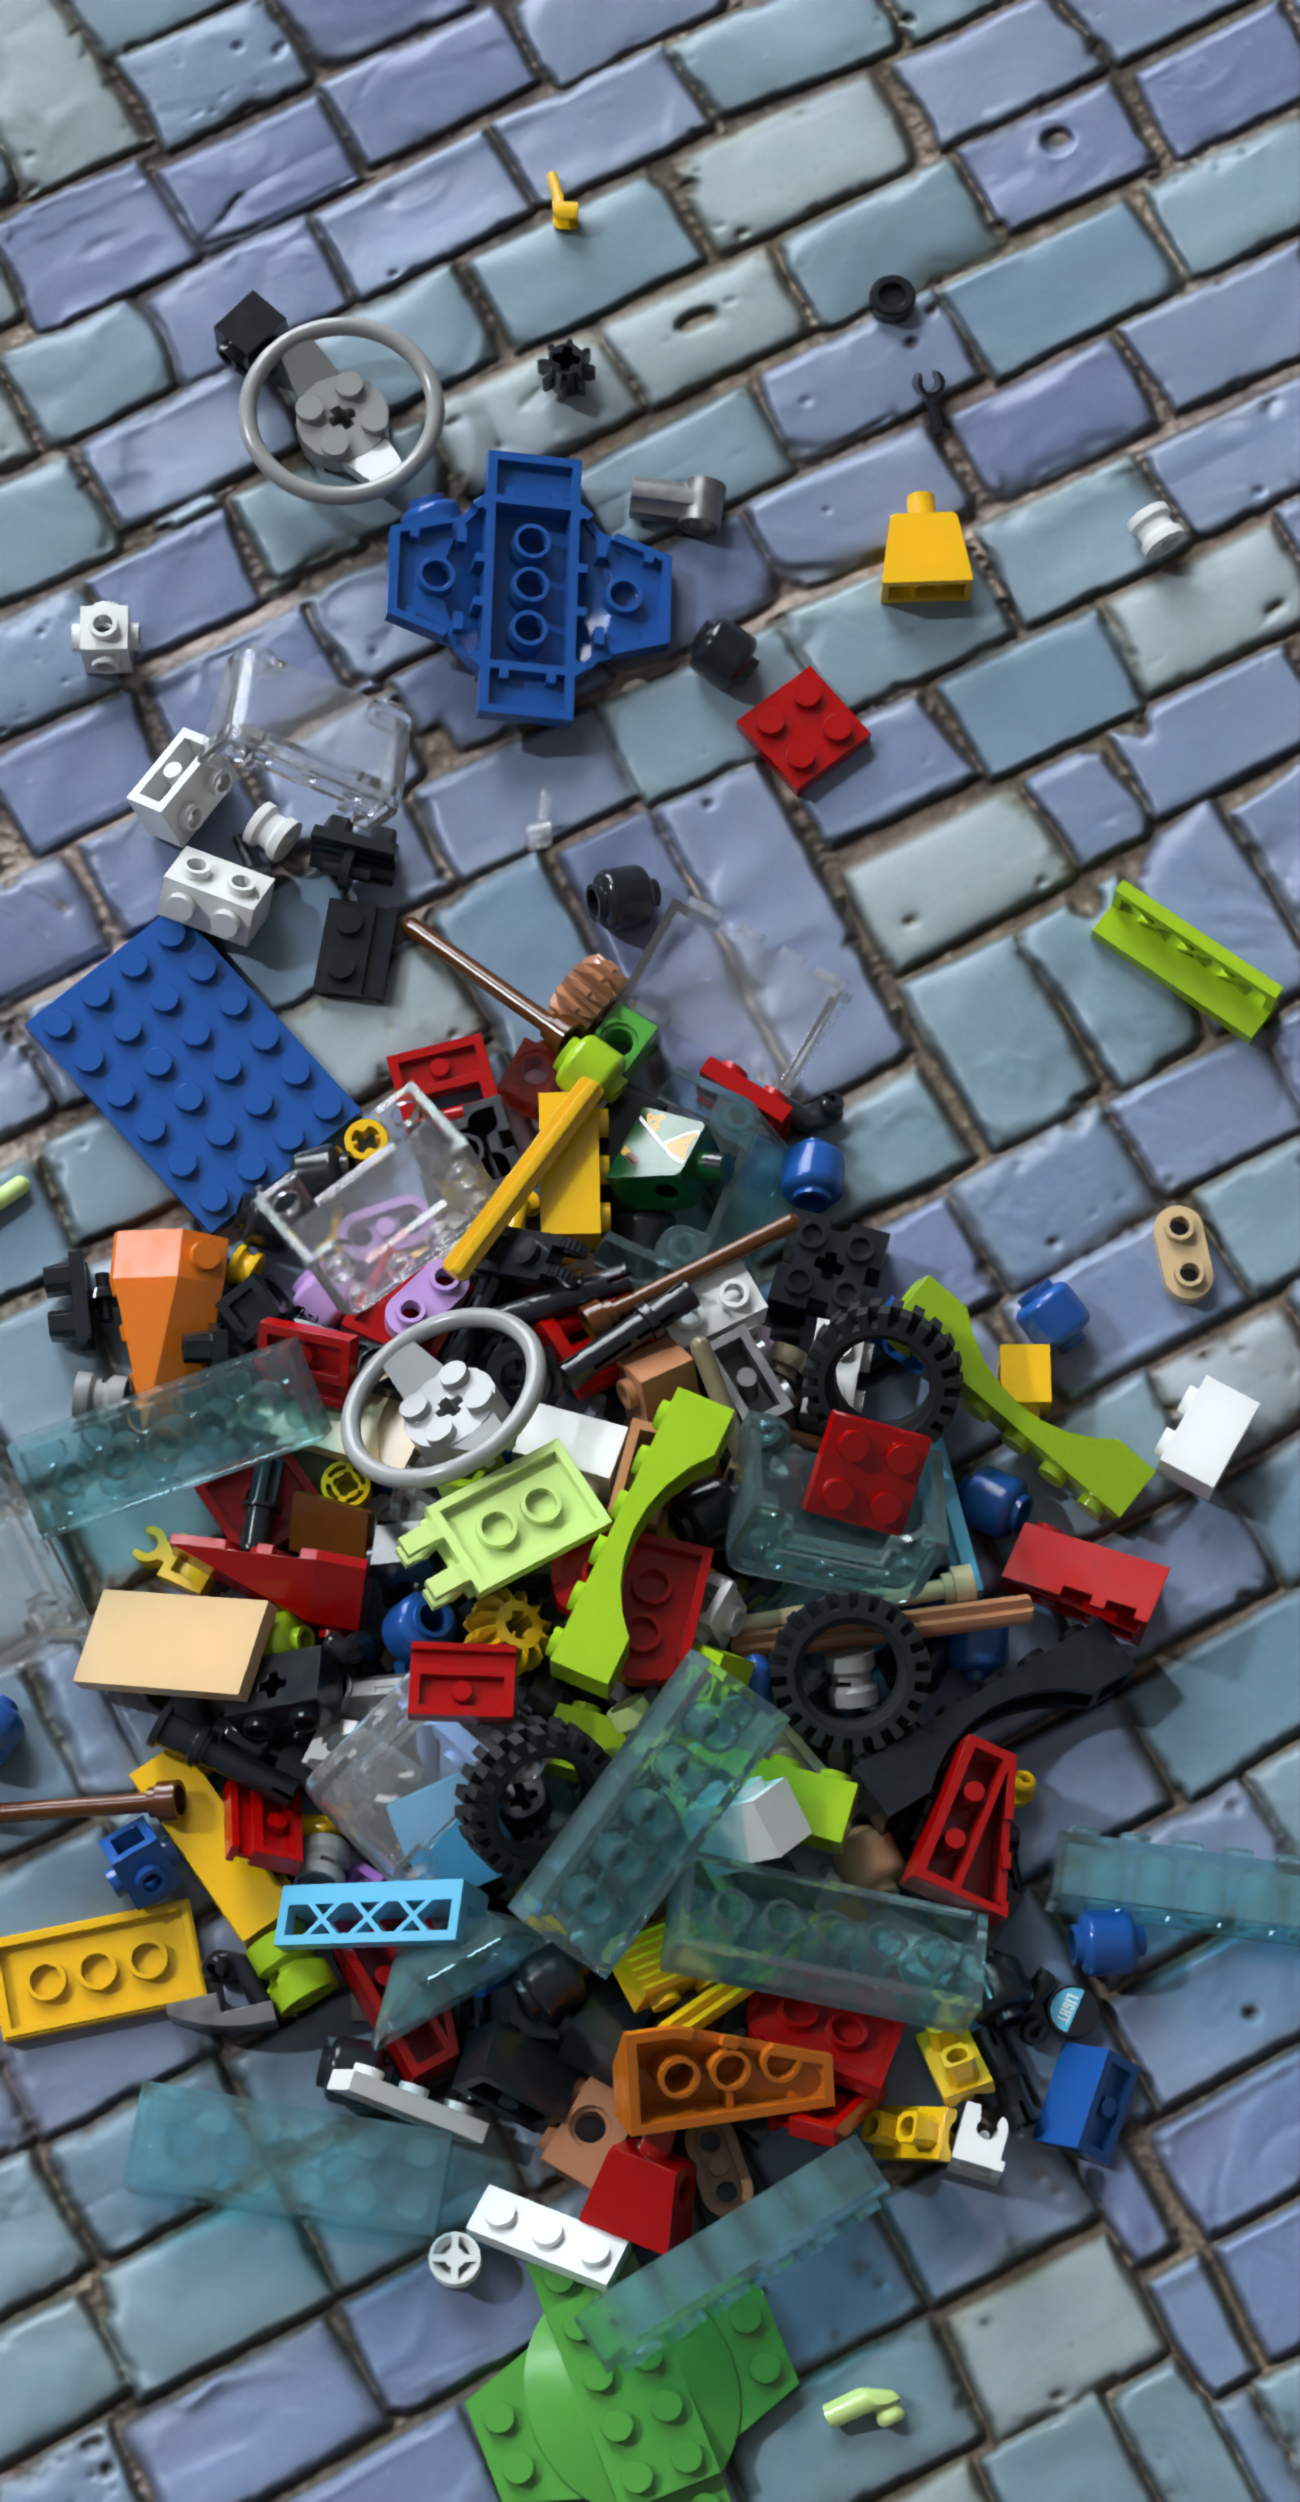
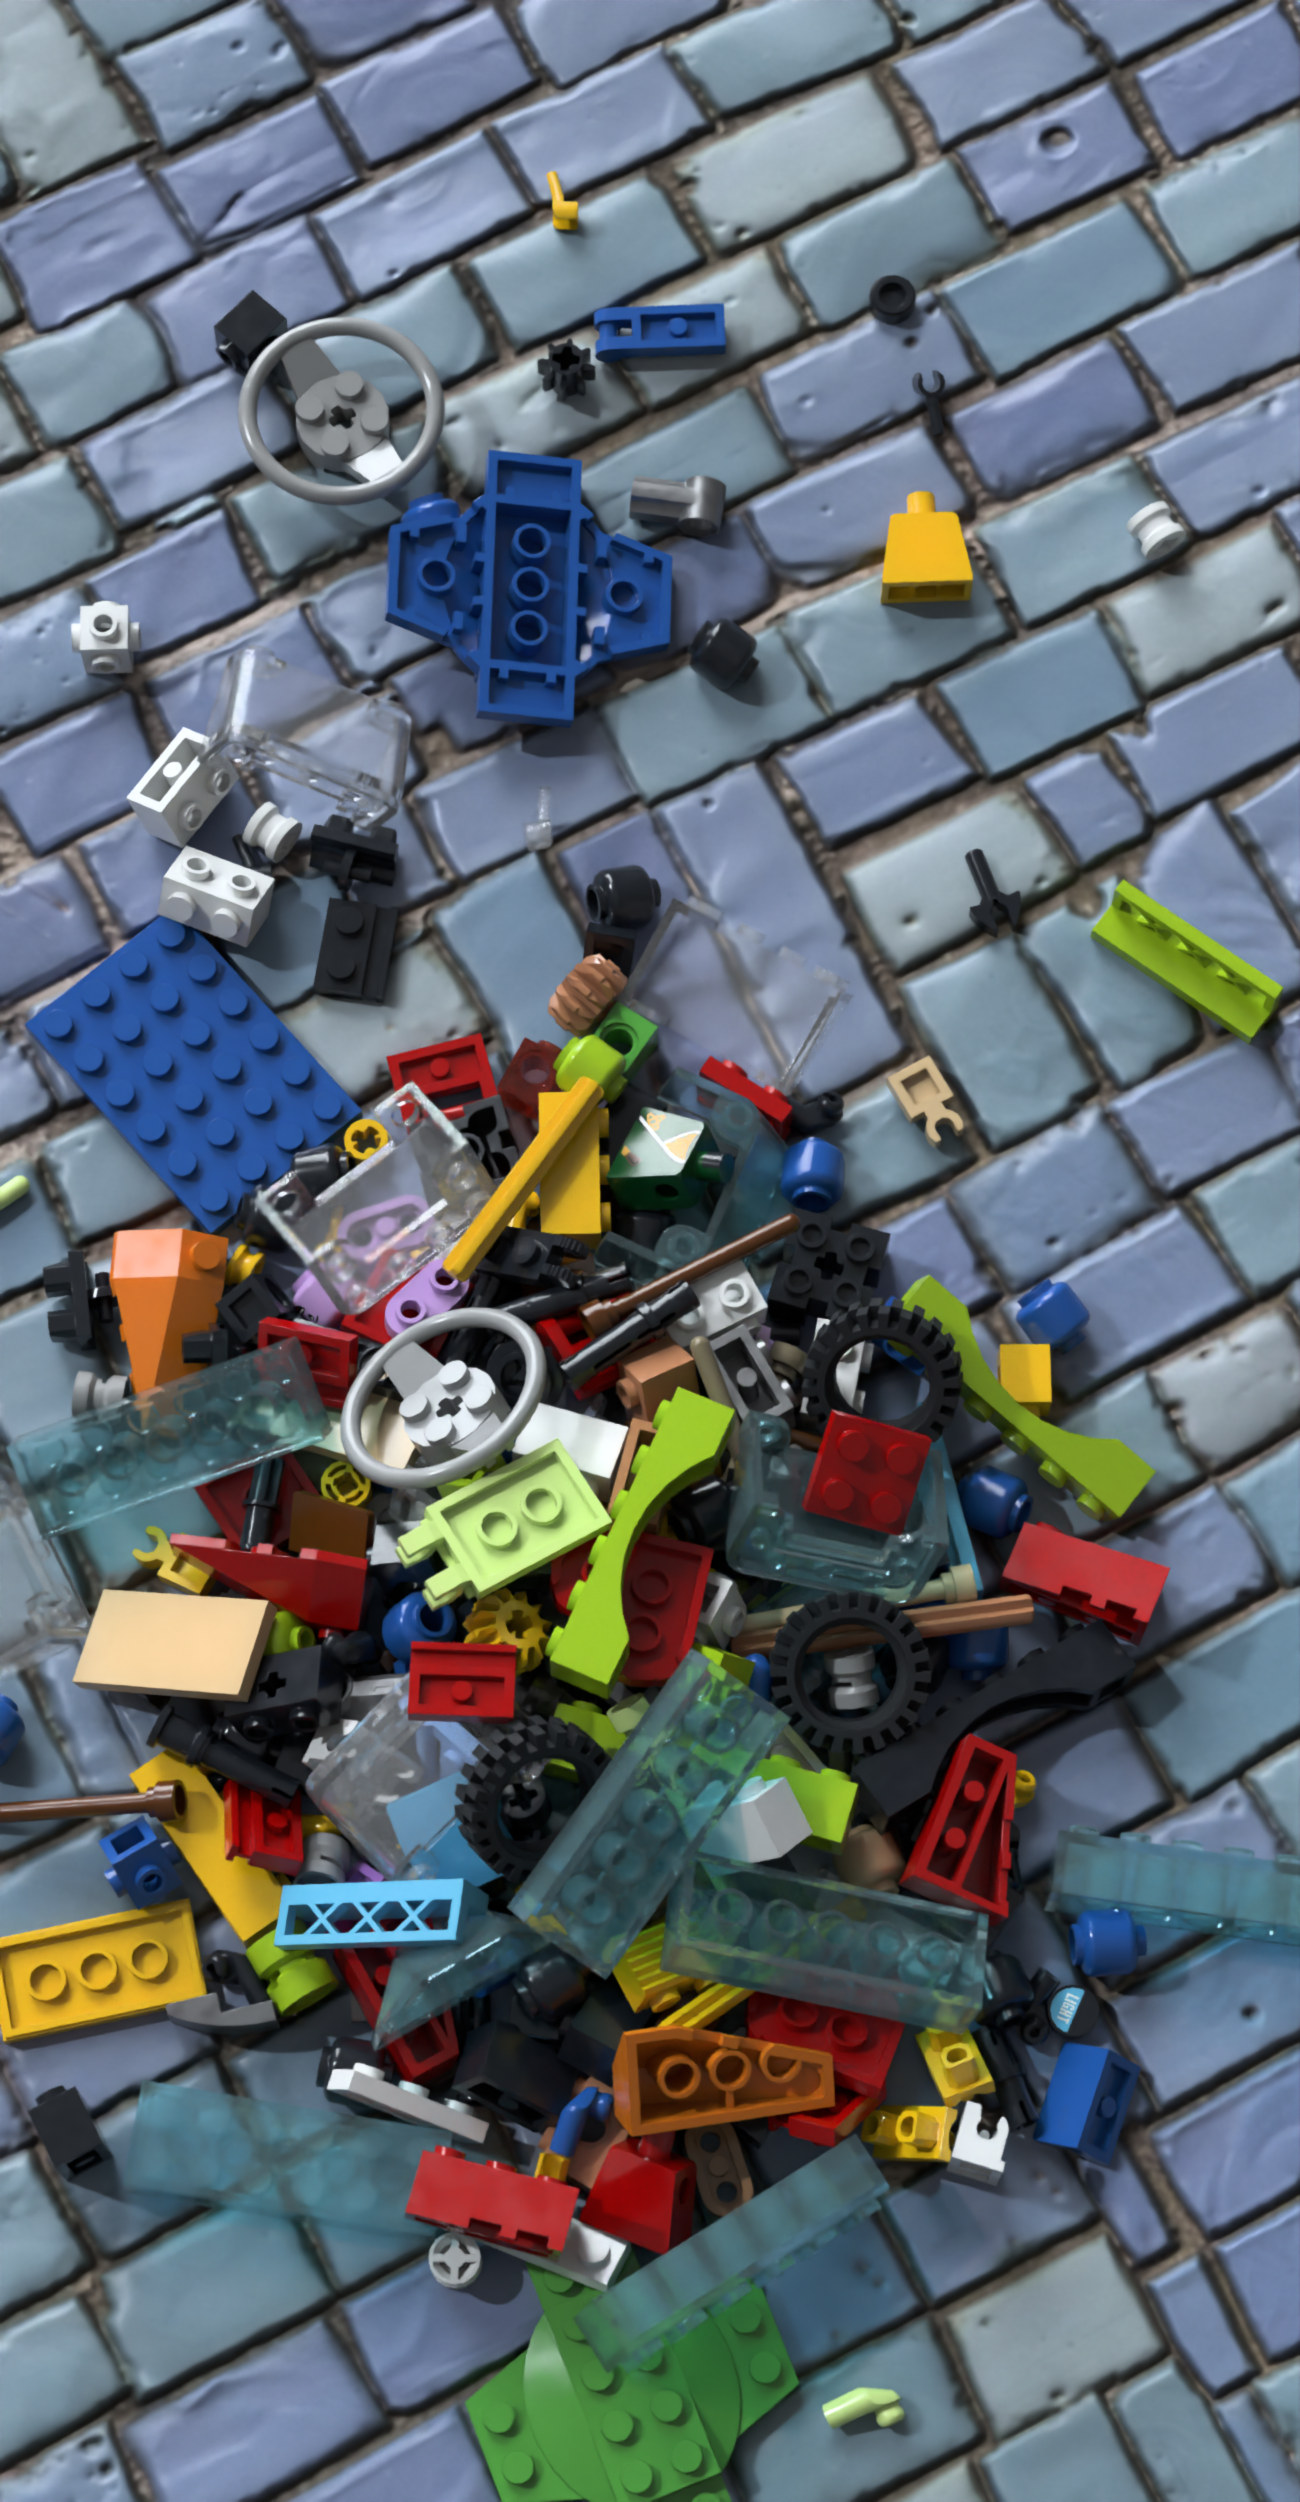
reddish brown piece [402,917,585,1056] -> none
red plate [736,666,871,797] -> none
tan plate [1152,1205,1214,1305] -> none
white brick [1153,1375,1260,1501] -> none
none -> black brick [27,2085,114,2181]
none -> red wedge [404,2145,580,2262]
none -> yellow hand [534,2152,570,2182]
none -> blue arm [549,2087,614,2157]
none -> black plate [583,922,637,981]
none -> blue plate [594,303,726,363]
none -> tan plate [886,1055,963,1149]
none -> black bar [965,849,1021,938]

